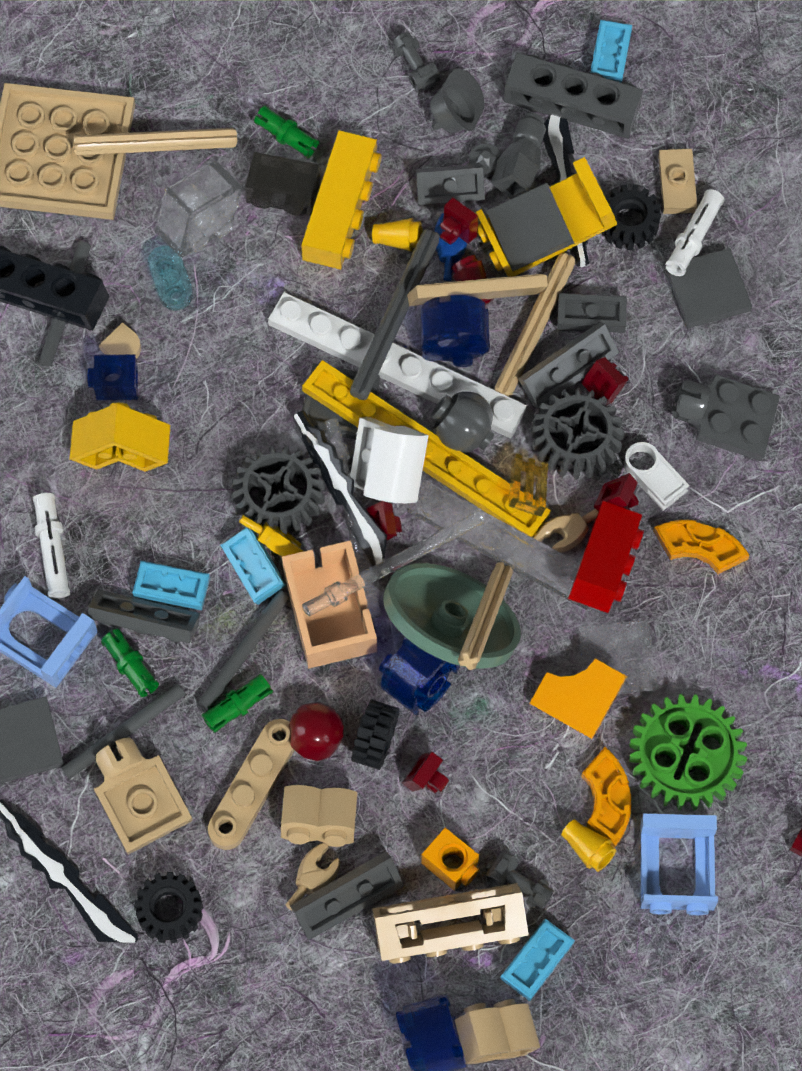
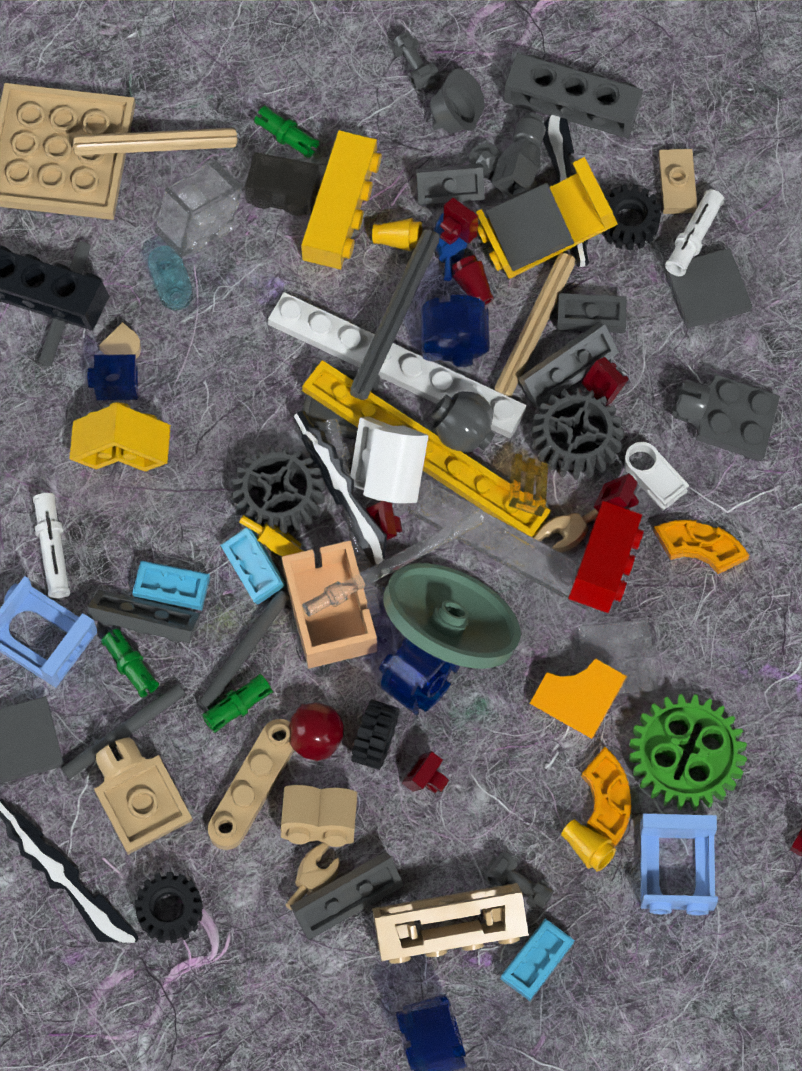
tan tile [407,274,548,306] -> none
light orange brick [421,827,480,891] -> none
tan brick [454,999,540,1064] -> none
tan axle [458,562,513,670] -> none
medium azure plate [590,20,633,83] -> none

